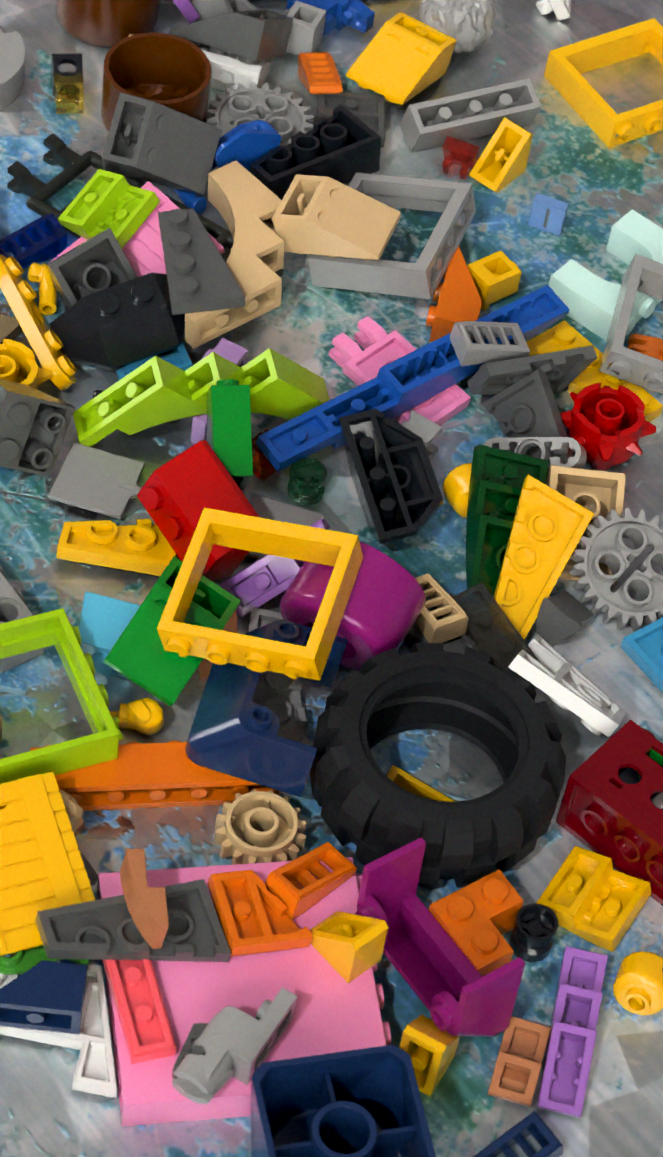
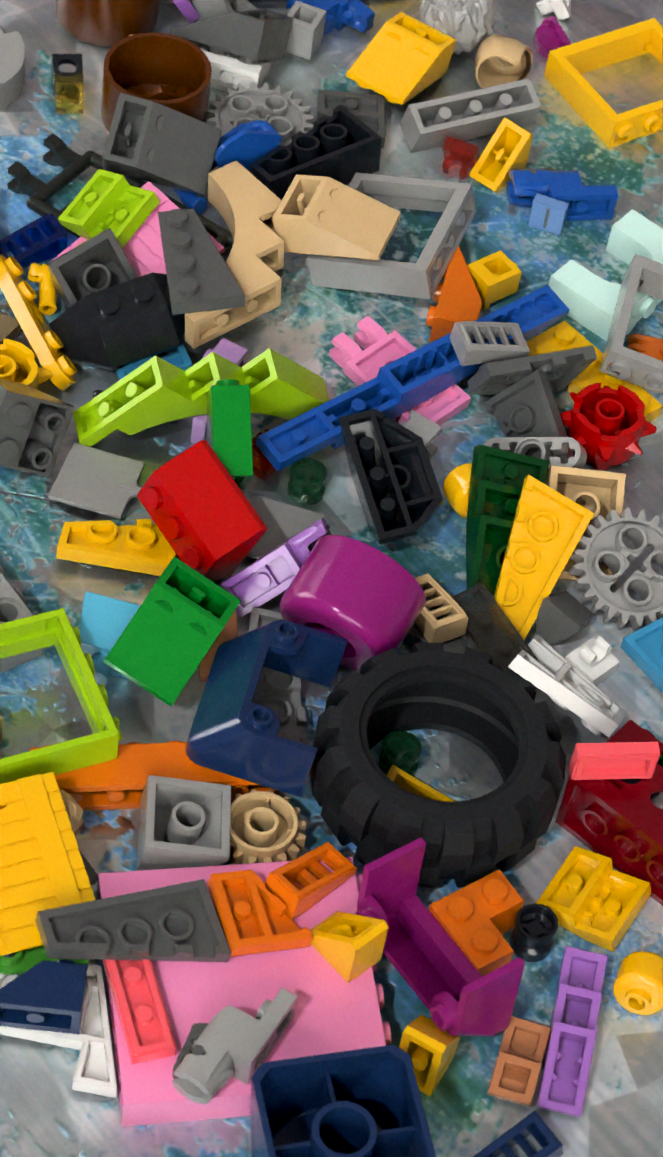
yellow piece [109,698,164,736] -> none
nougat slope [120,848,169,949] -> none
yellow window [157,508,363,681] -> none
orange slope [298,52,343,94] -> none
none -> light grey slope [136,775,231,871]
none -> clear green wheel [378,731,422,777]
none -> tan piece [474,34,533,88]
none -> blue plate [506,167,618,221]
none -> magenta tile [533,16,571,59]
none -> white tile [565,636,620,686]
none -> coral tile [568,742,660,780]

